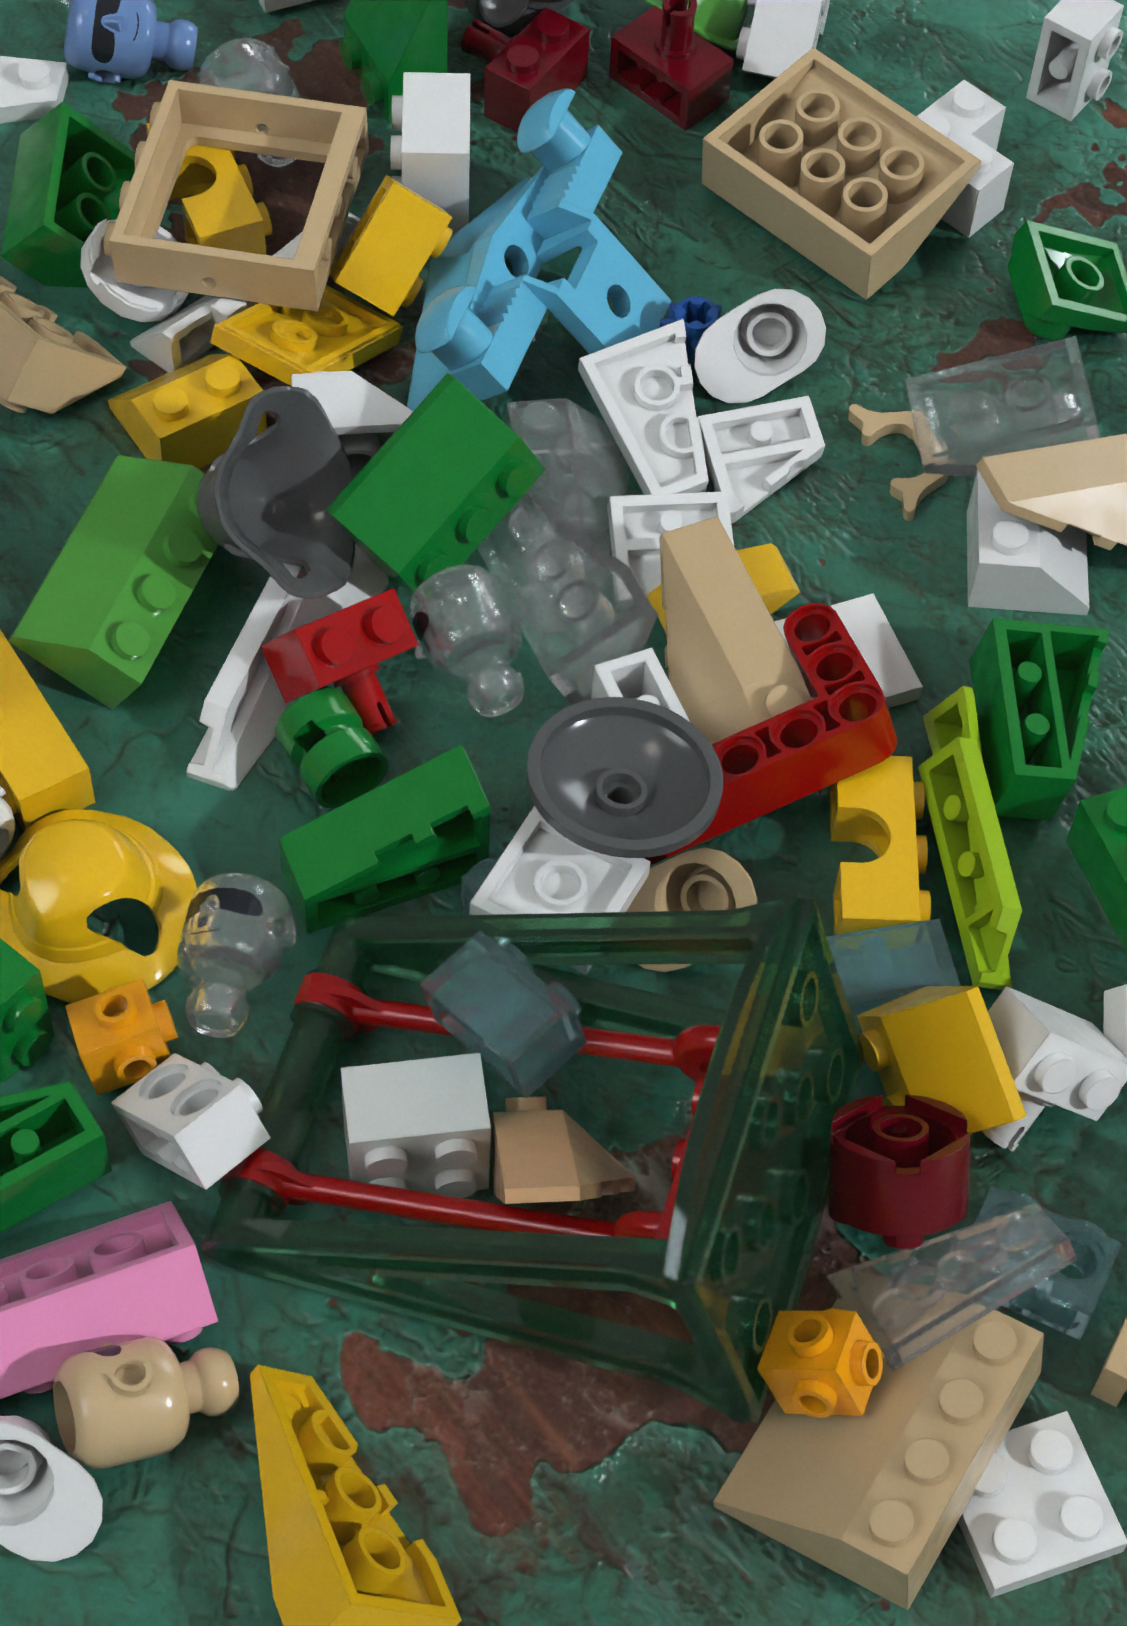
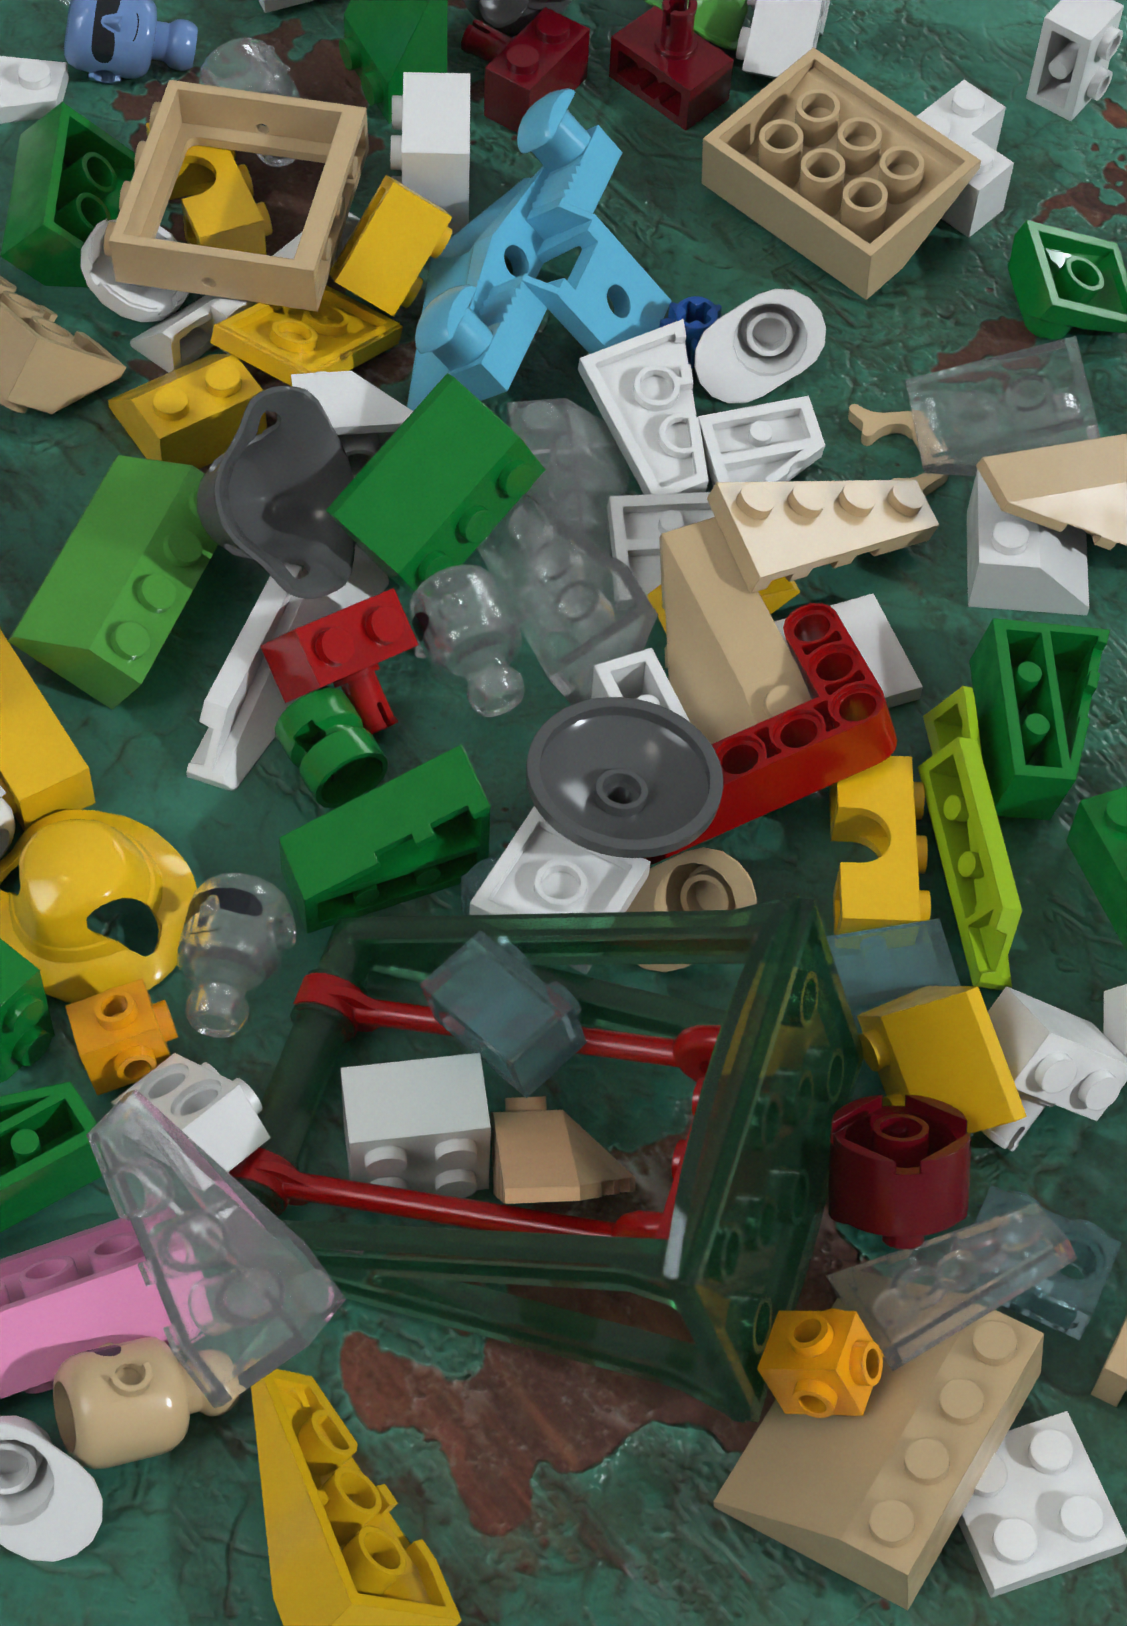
none -> clear wedge [86,1089,346,1408]
none -> tan wing [707,480,939,593]

